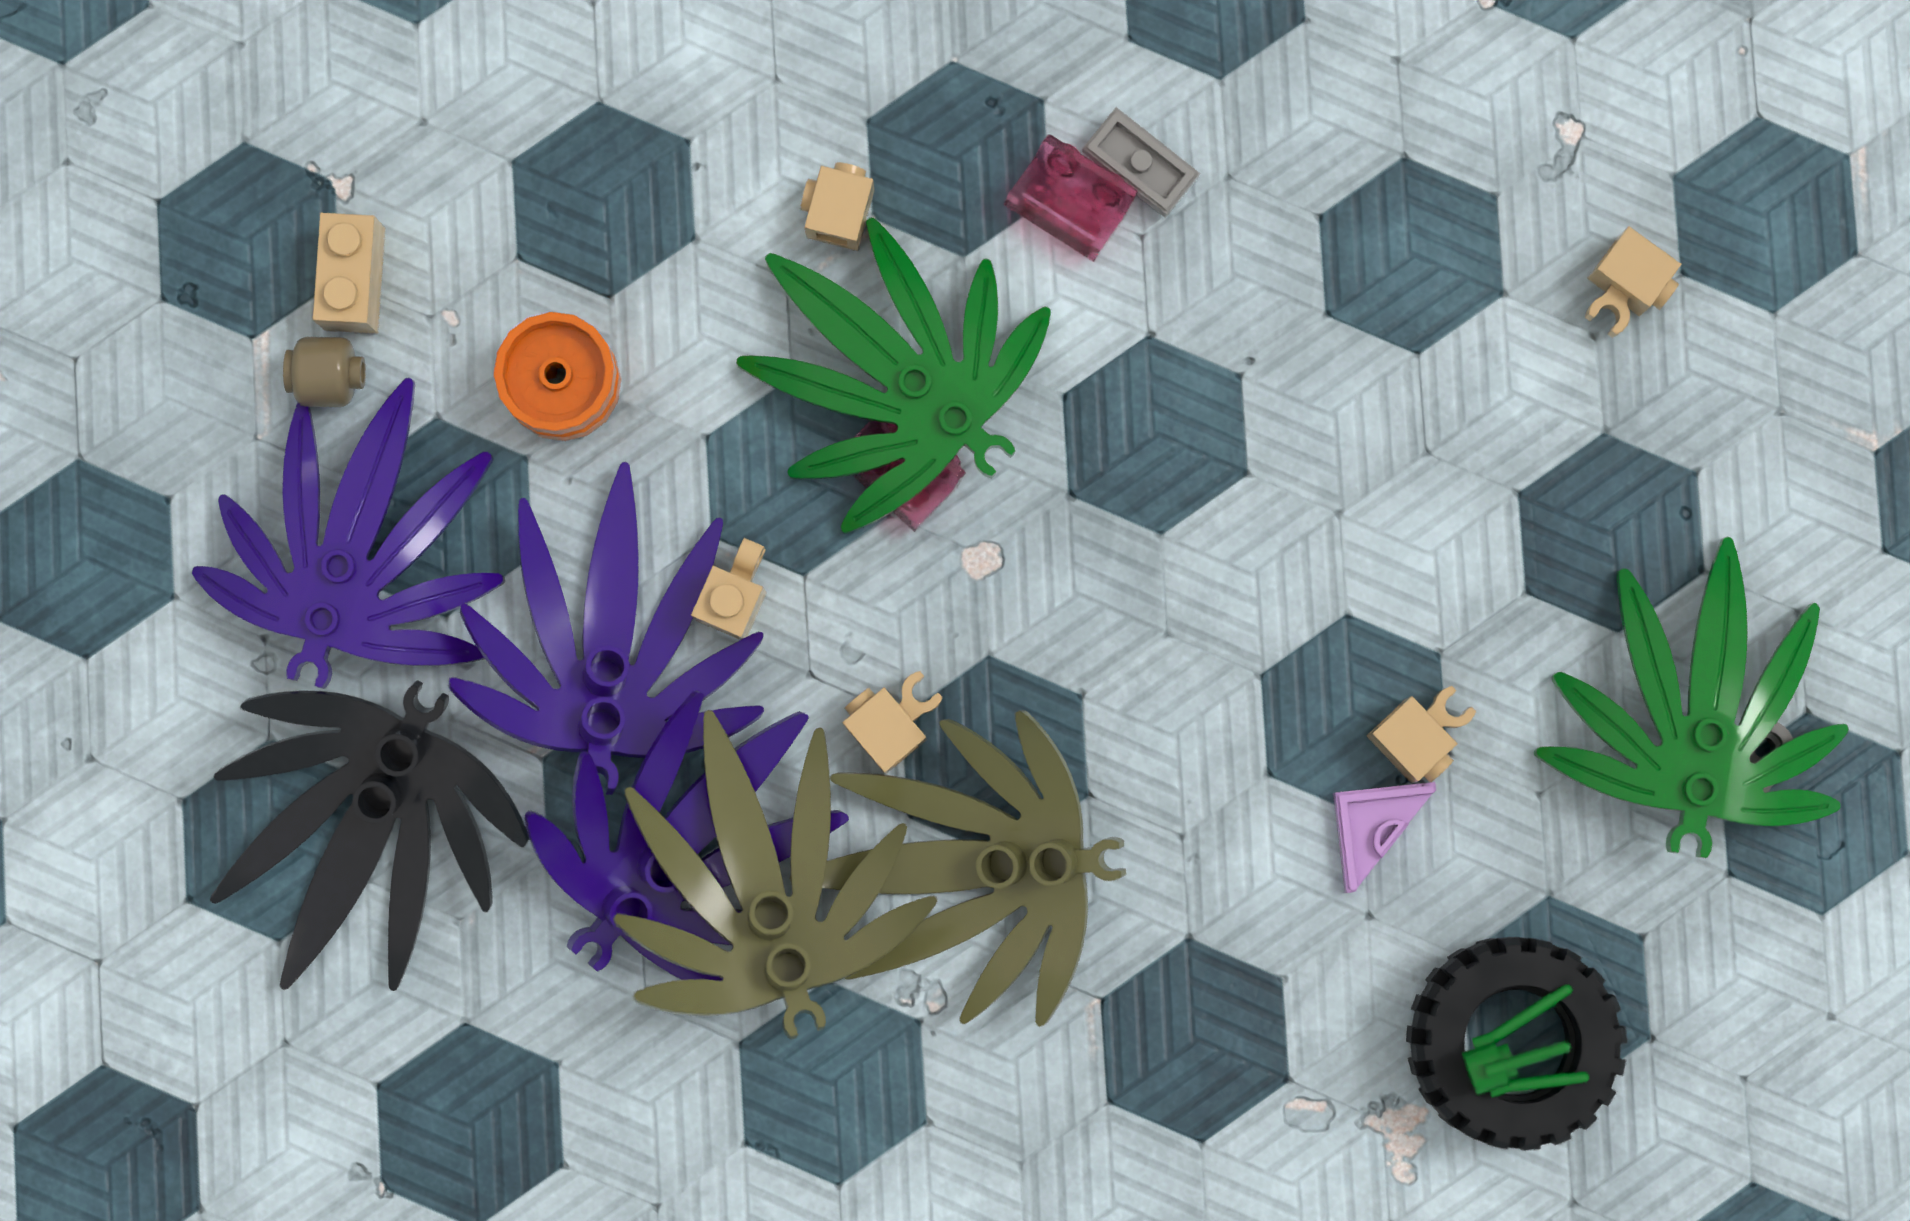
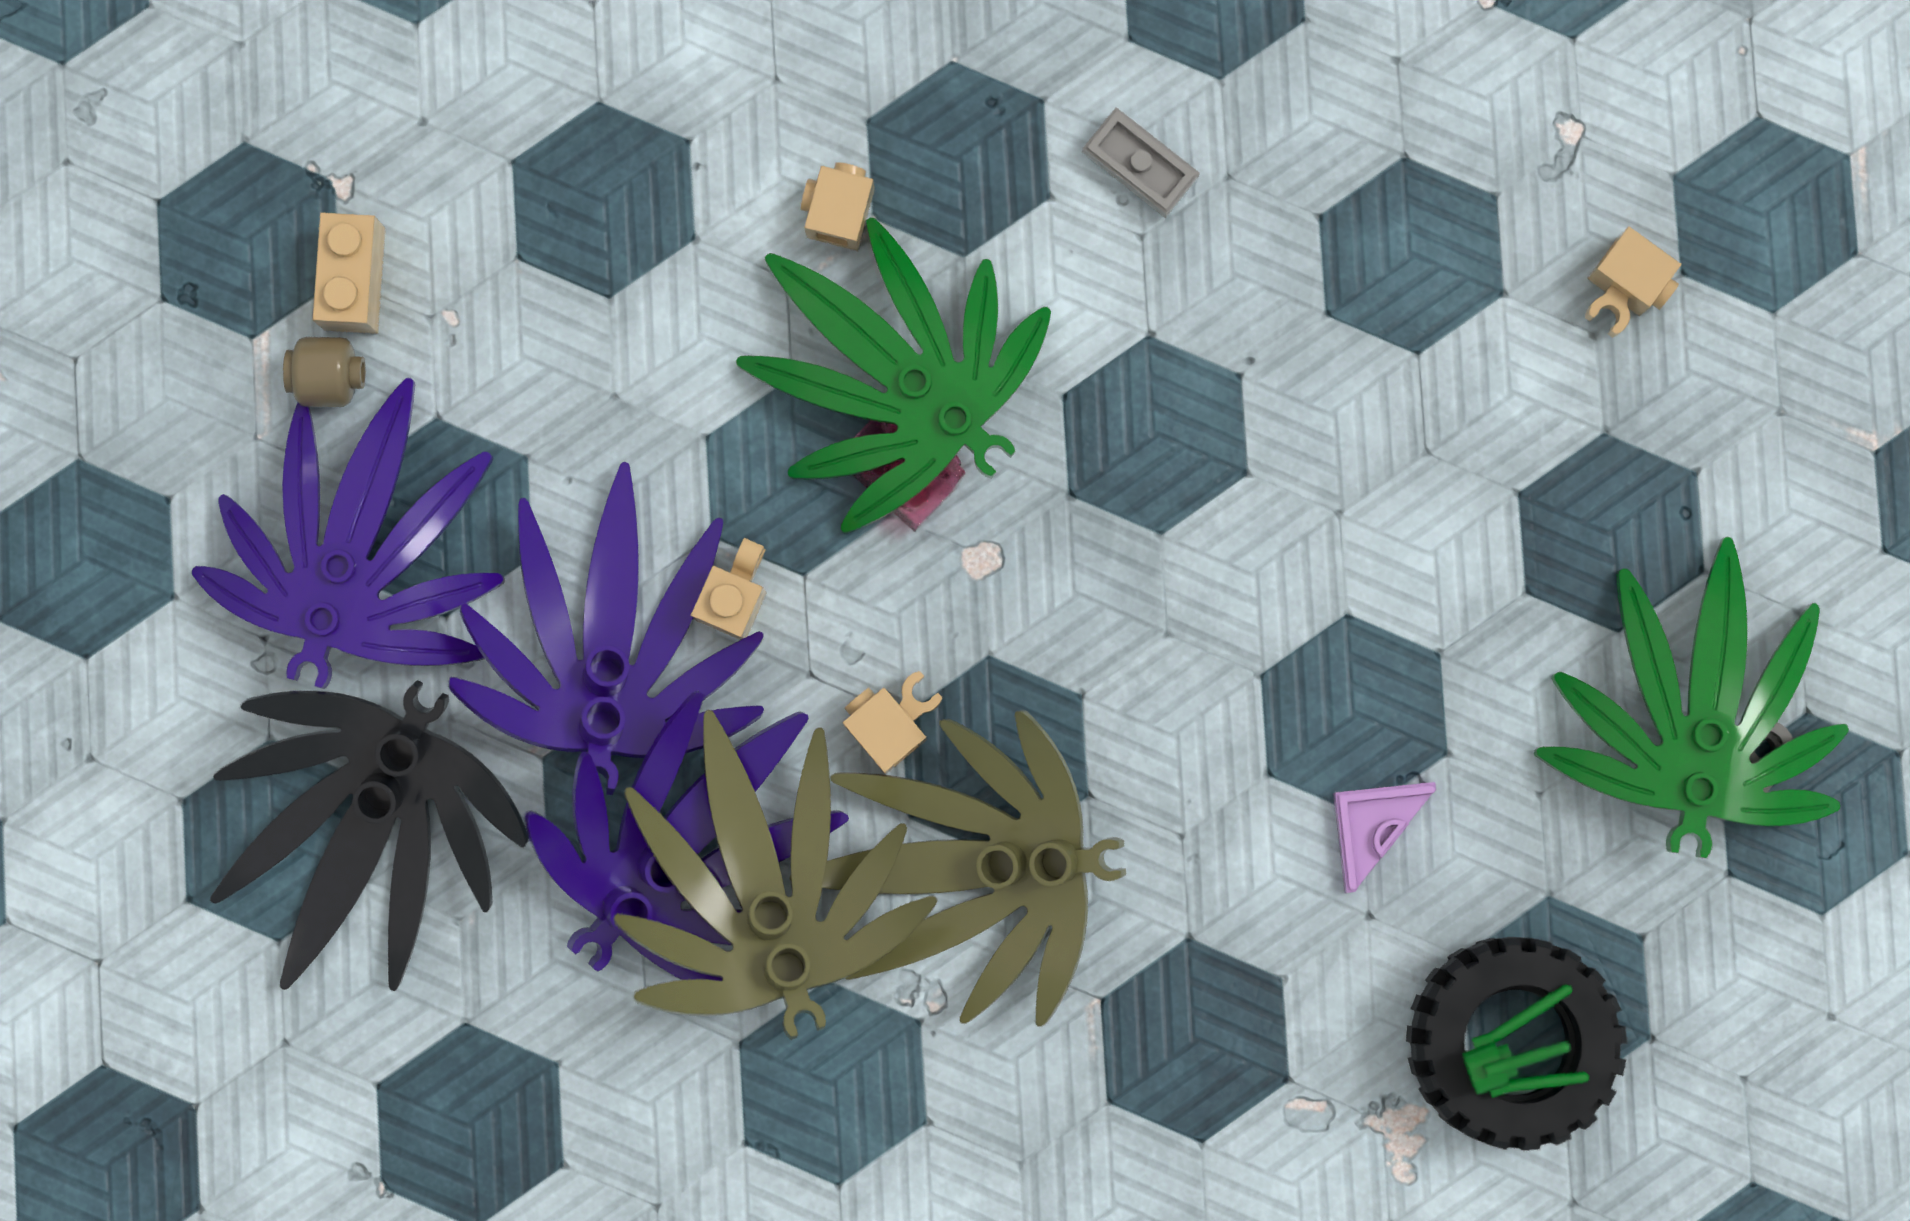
orange wheel [494,312,622,441] -> none
clear pink bracket [1004,134,1138,262] -> none
tan brick [1367,686,1476,783] -> none

